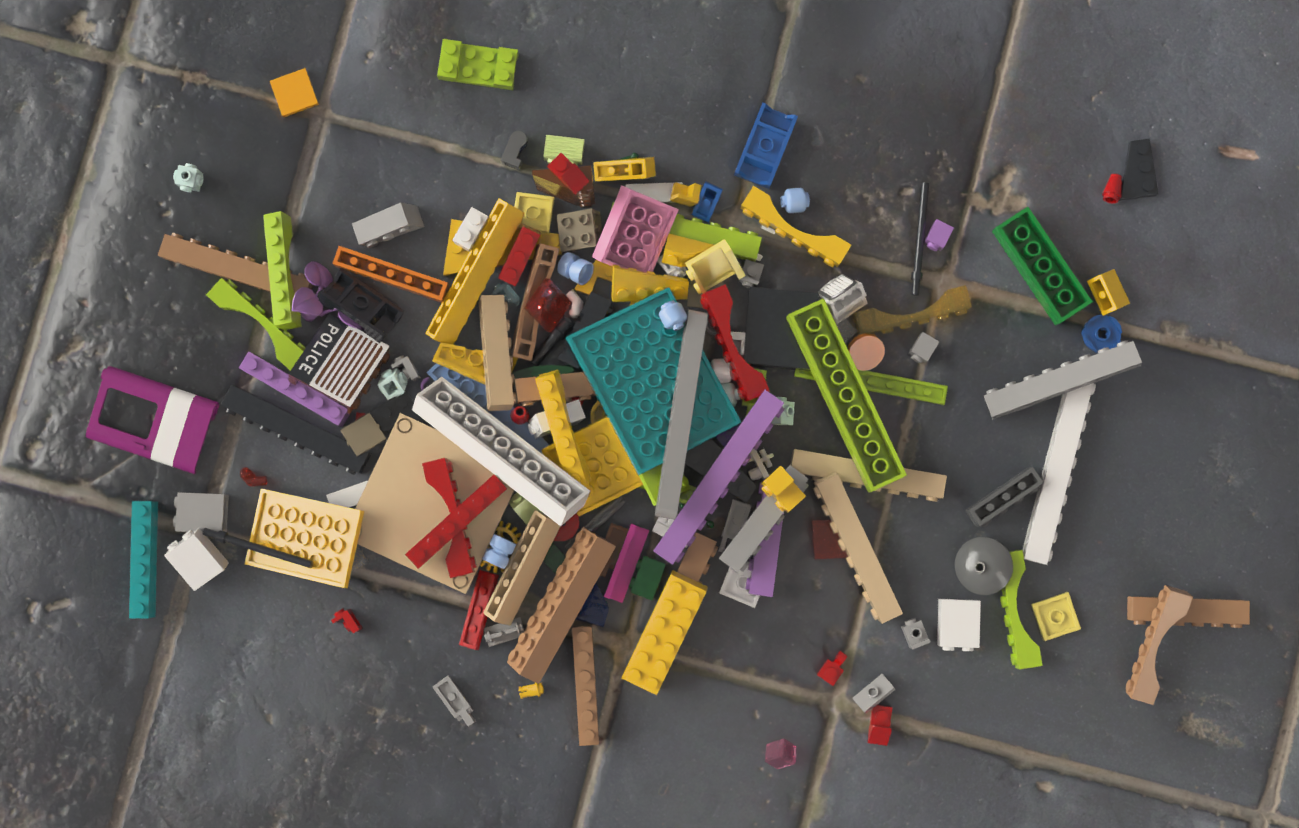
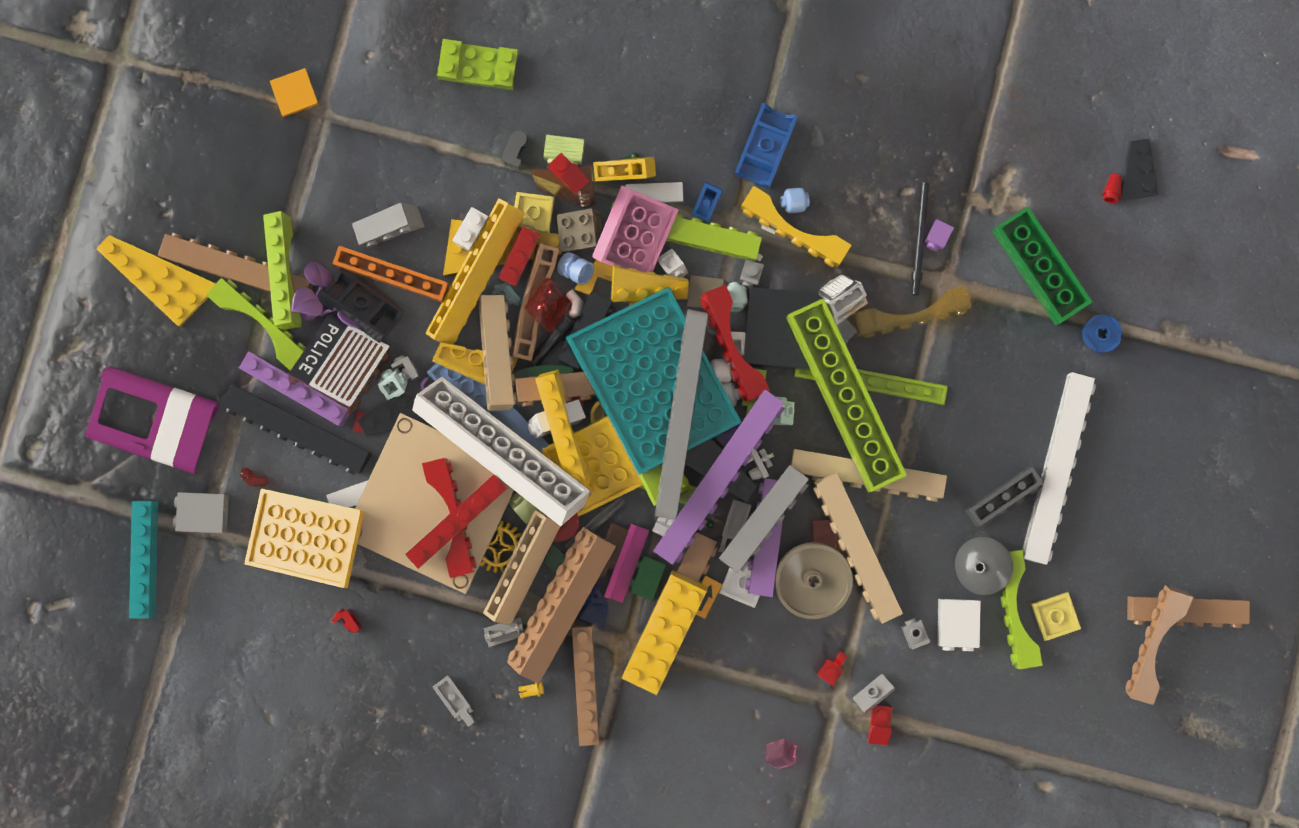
white brick [164,528,229,591] -> none
light aqua brick [173,163,203,193] -> none
black bar [203,528,313,569] -> none
dark tan piece [340,413,386,457] -> none
red tile [459,570,499,650] -> none
light blue wheel [482,534,517,569] -> none
red cone [510,406,529,425] -> none
light blue head [659,300,687,331] -> none
yellow slope [662,234,714,267] -> none
yellow panel [670,182,702,207] -> none
light yellow panel [685,239,746,294] -> none
yellow brick [761,466,806,513] -> none
orange tile [848,333,885,371] -> none
light grey brick [908,332,939,364] -> none
light grey brick [984,340,1142,420] -> none
yellow brick [1087,269,1130,316] -> none
none -> yellow wing [96,235,216,327]
none -> light orange tile [696,575,723,619]
none -> light aqua head [727,282,748,312]
none -> dark tan dish [775,542,853,619]

